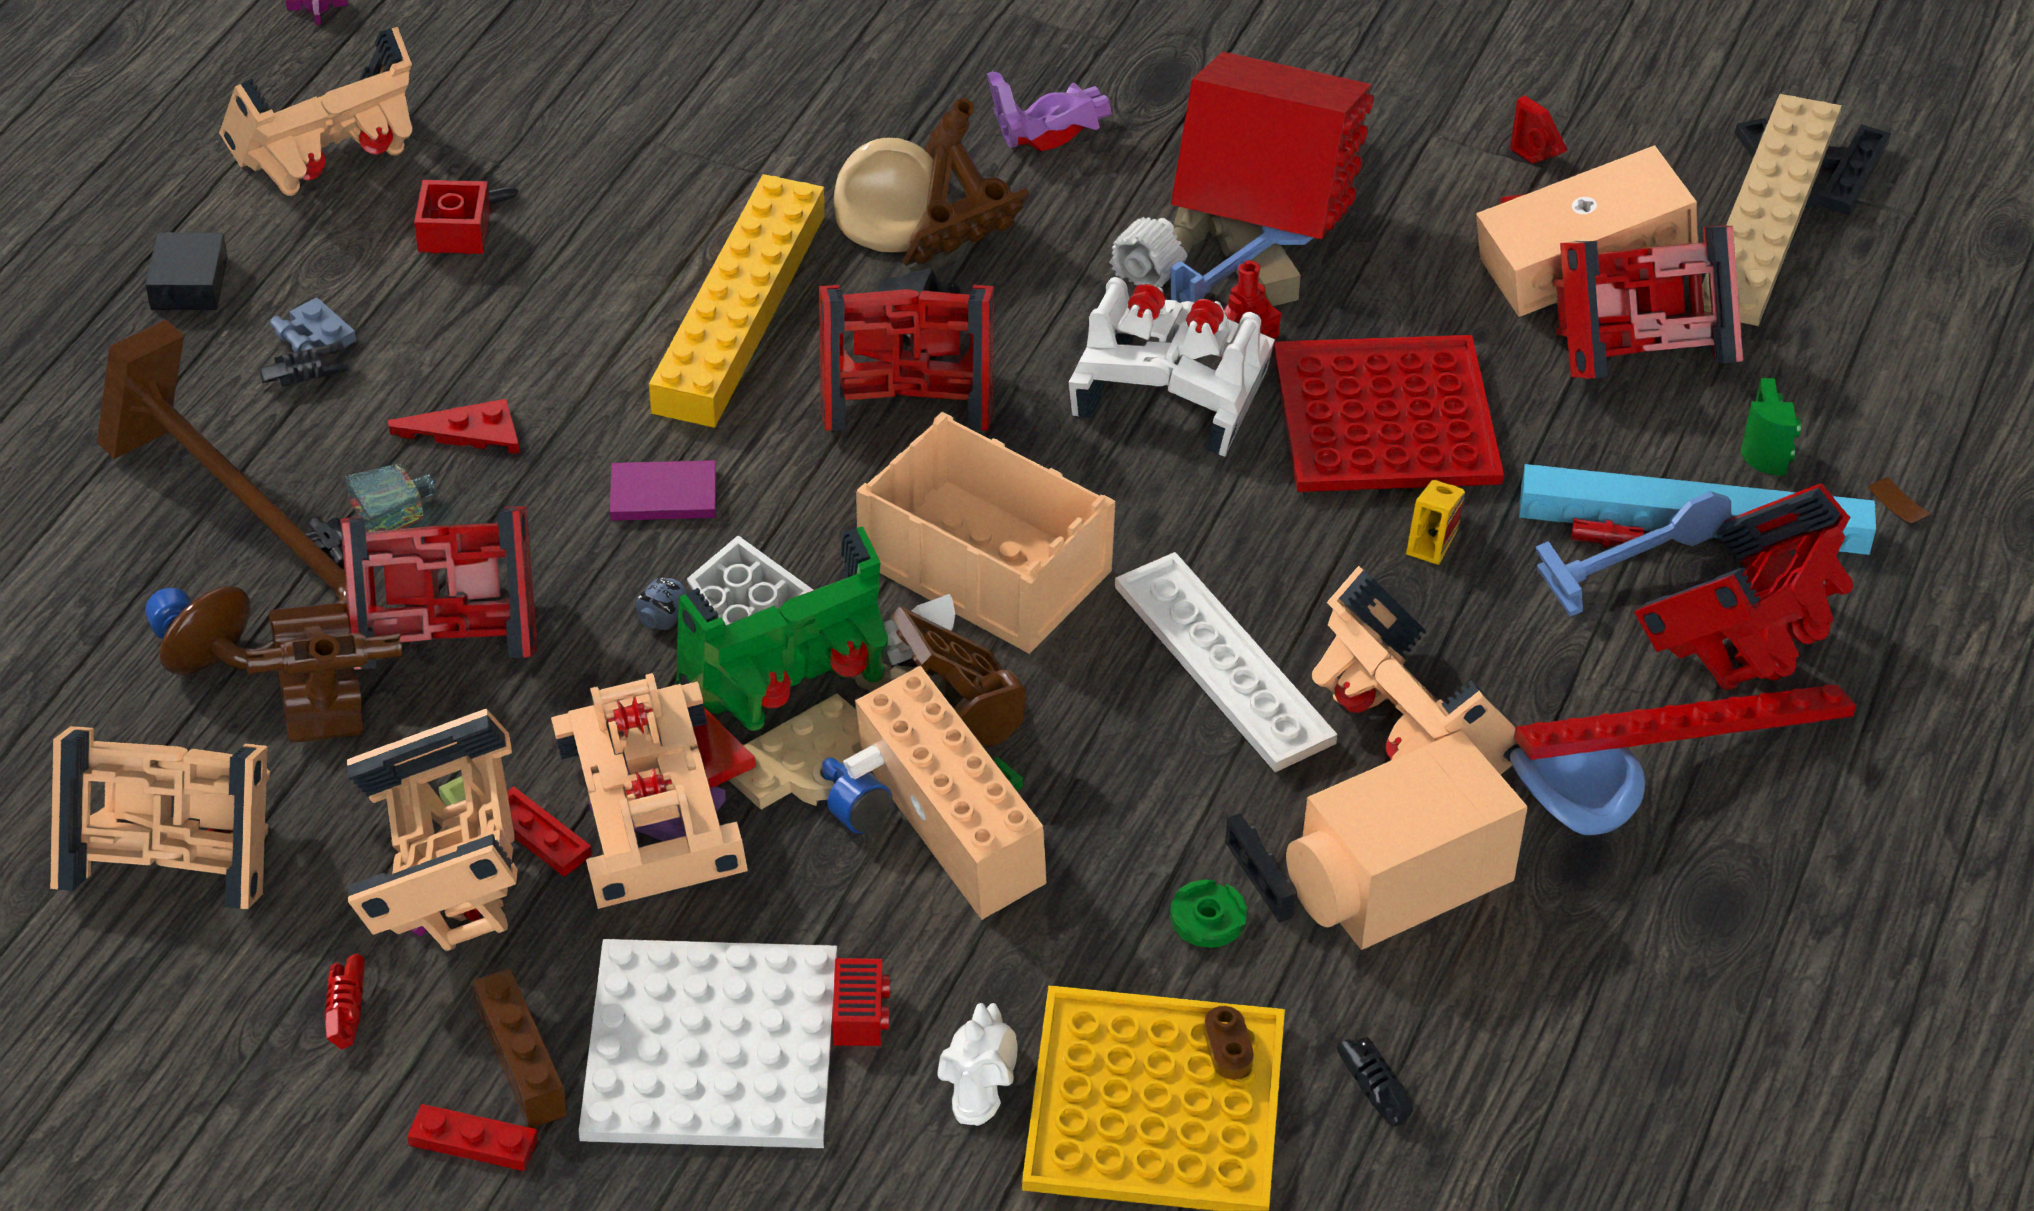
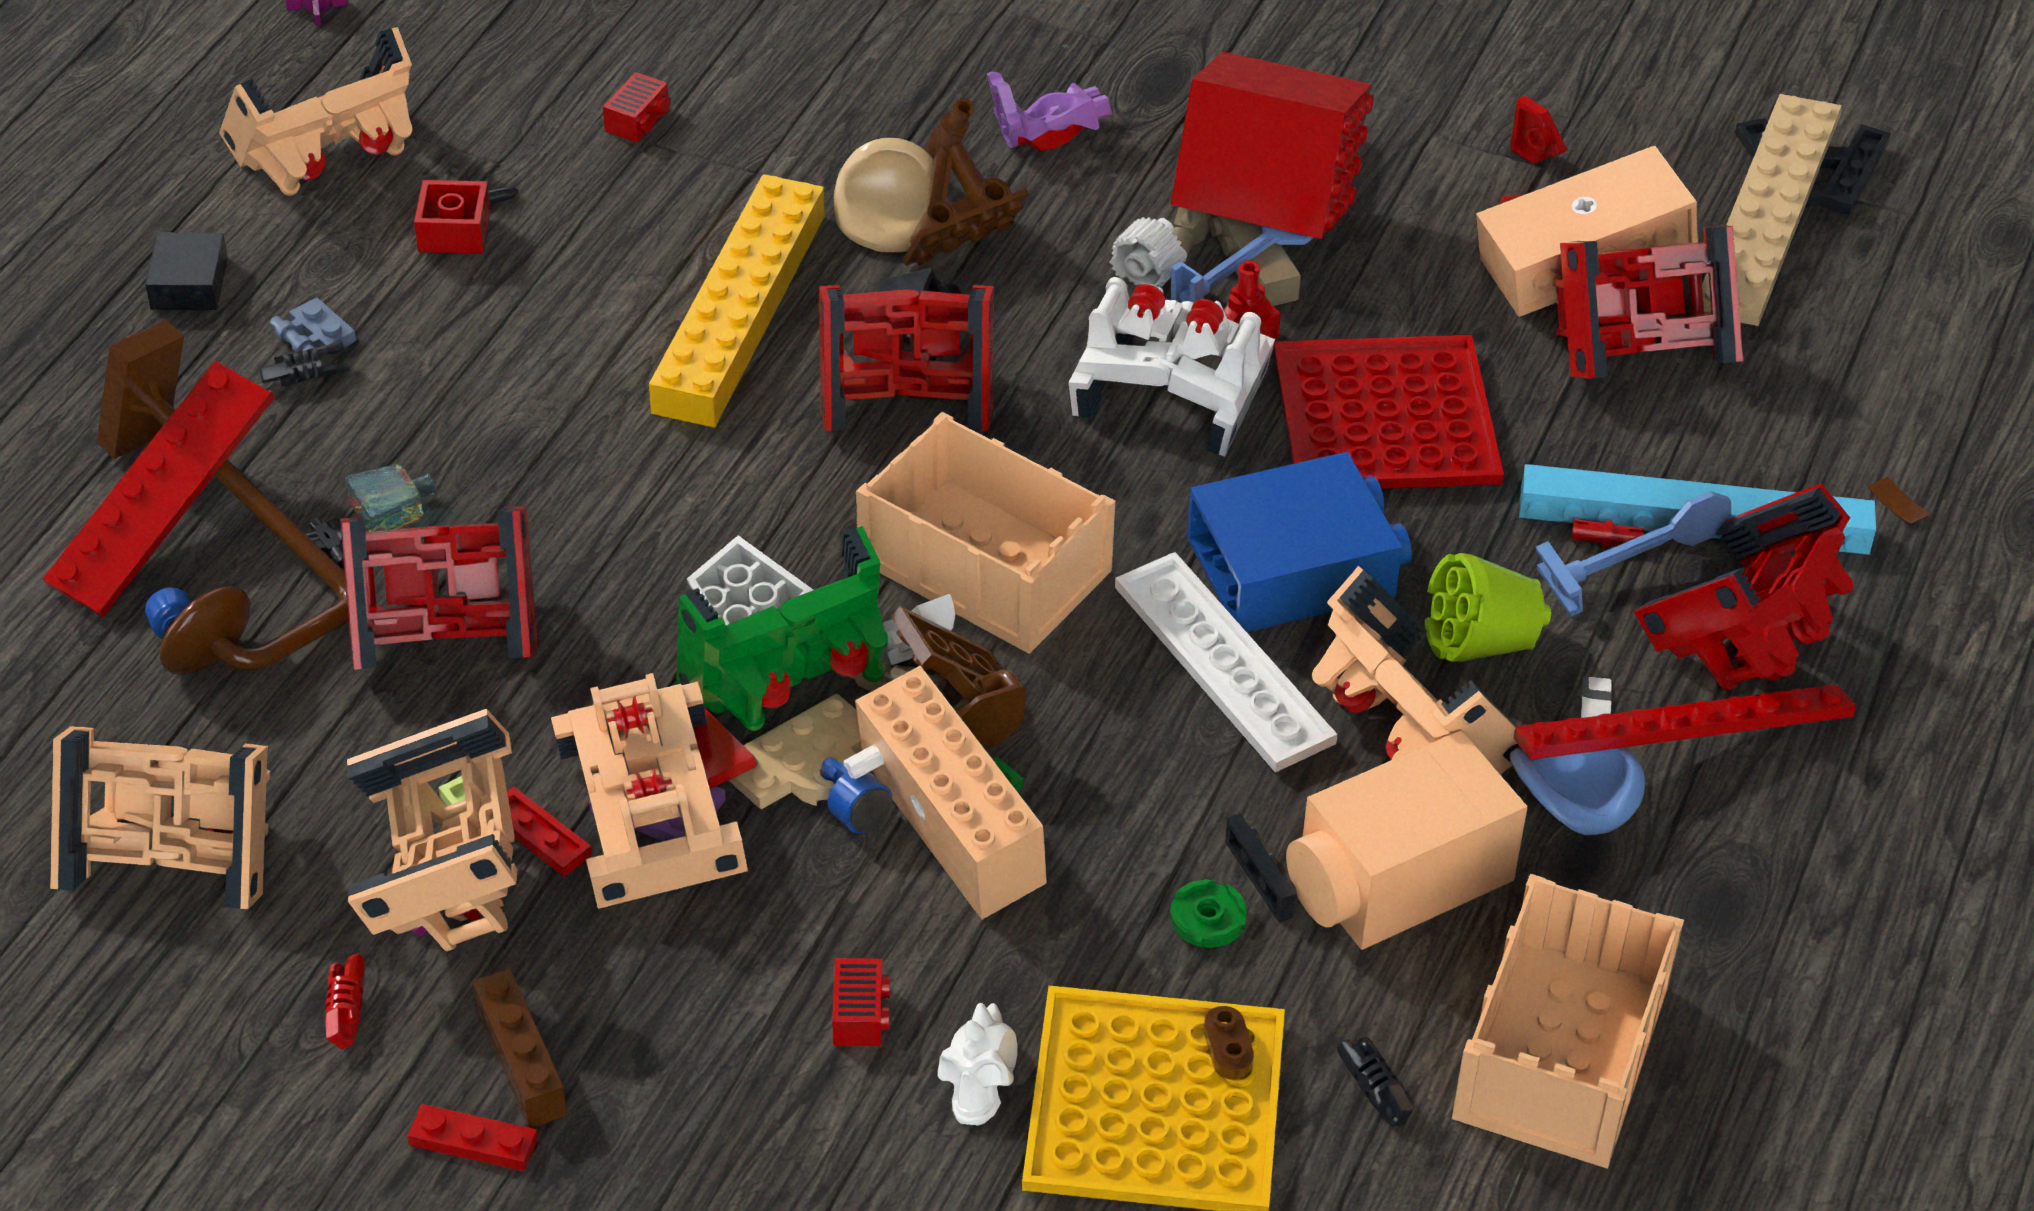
reddish brown plate [246,603,402,743] -> none
red wing [388,399,520,454] -> none
white plate [579,939,837,1148] -> none
magenta tile [610,460,716,521] -> none
sand blue head [635,578,687,630] -> none
yellow torso [1406,480,1465,565] -> none
green brick [1741,378,1801,476] -> none
none -> red plate [42,361,275,618]
none -> red brick [603,72,671,142]
none -> blue brick [1187,452,1412,632]
none -> lime cone [1425,553,1551,662]
none -> light nougat container [1452,874,1684,1169]
none -> white sticker [1581,676,1611,718]

